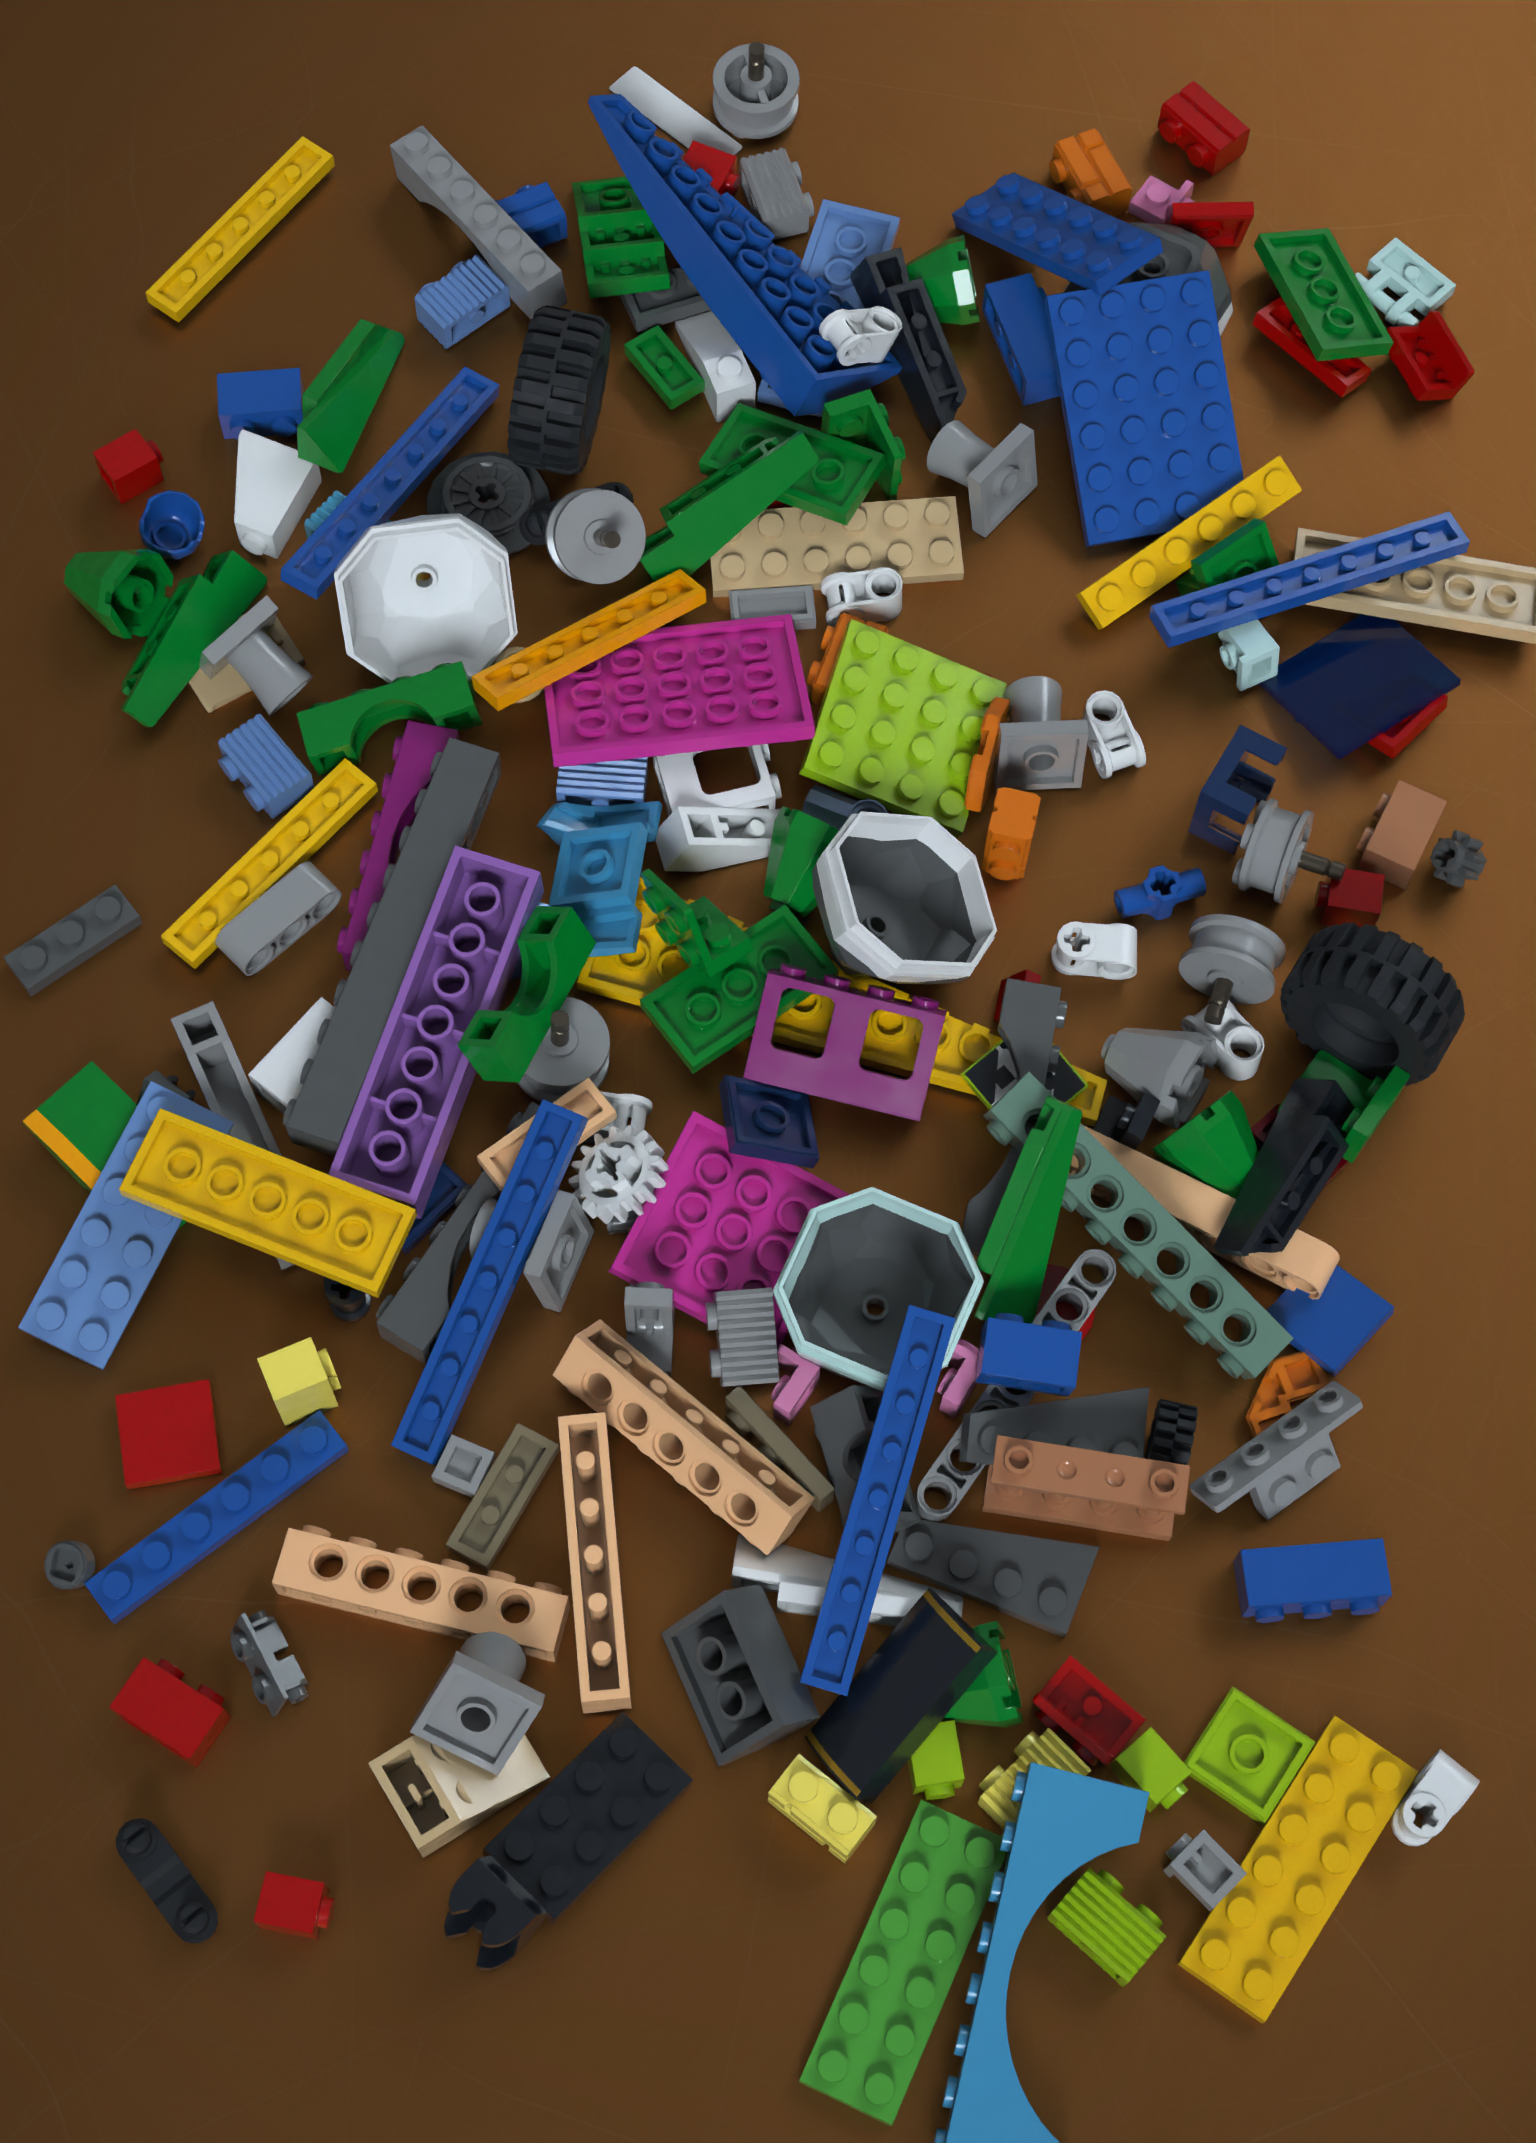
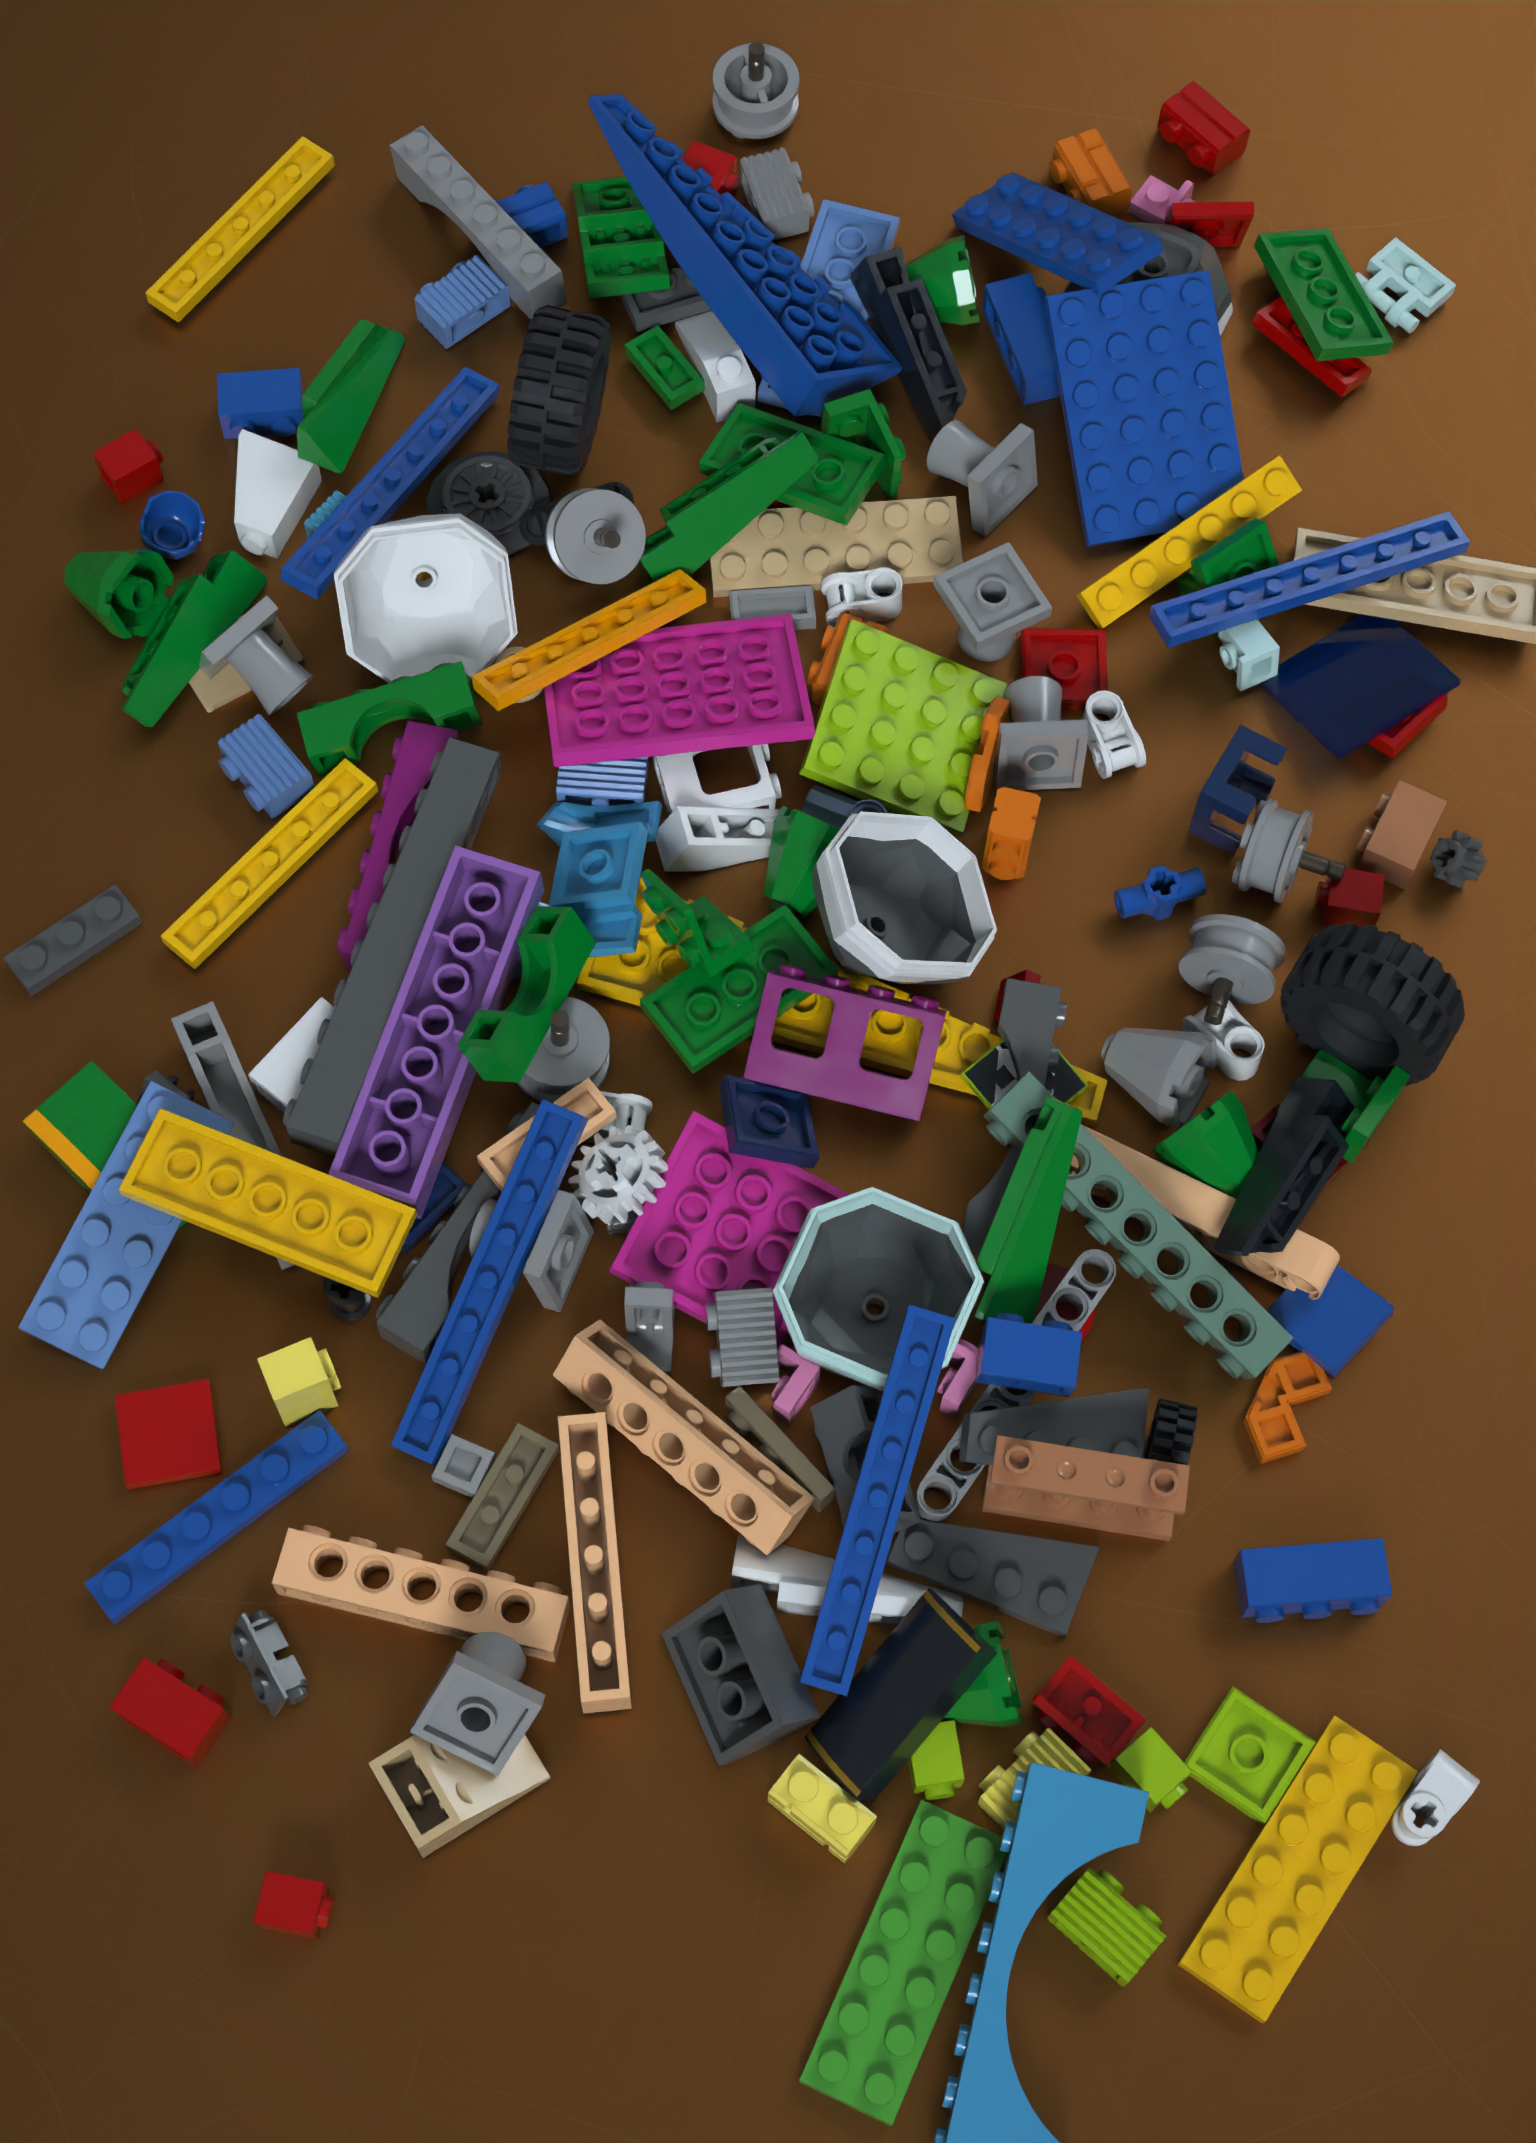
dark grey tile [44,1540,95,1589] -> none
black piece [116,1818,218,1944] -> none
light grey beam [215,862,342,976] -> none
black hinge [444,1712,693,1971] -> none
white sticker [609,66,742,155] -> none
white piece [819,306,902,366] -> none
white piece [1050,921,1137,980] -> none
black bracket [1093,1092,1160,1150] -> none
light grey bracket [1163,1829,1247,1911] -> none
light grey bracket [1190,1381,1363,1520] -> none
red bracket [1387,311,1475,401] -> none
none -> light grey plant [934,542,1052,662]
none -> red tile [1020,628,1108,710]

